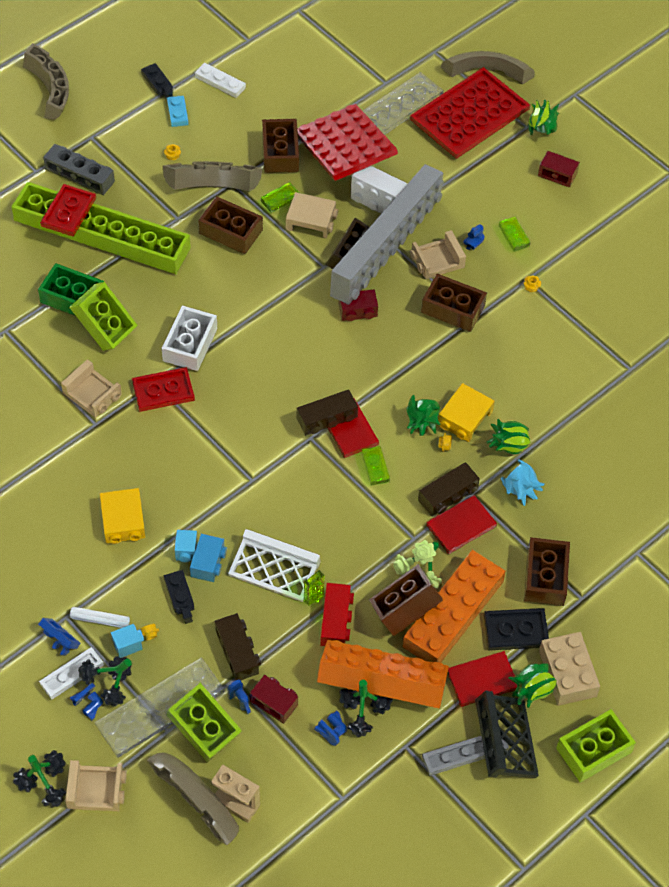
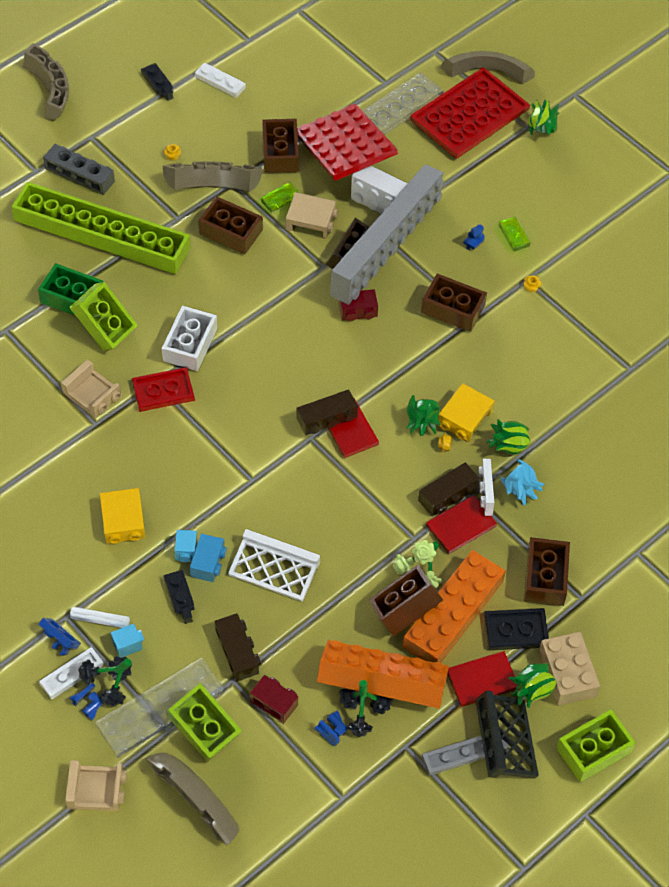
black plant [13,750,66,808] -> none
red tile [40,184,96,237] -> none
yellow plate [140,624,159,641] -> none
medium azure plate [167,95,189,127] -> none
tan panel [211,765,260,823] -> none
blue piece [227,680,251,714] -> none
clear neon green plate [304,570,325,606] -> none
red brick [320,583,354,646] -> none
clear neon green plate [362,446,390,485] -> none
tan panel [410,230,466,280] -> none
dark red brick [538,150,580,188] -> none
none -> white plate [478,459,494,516]

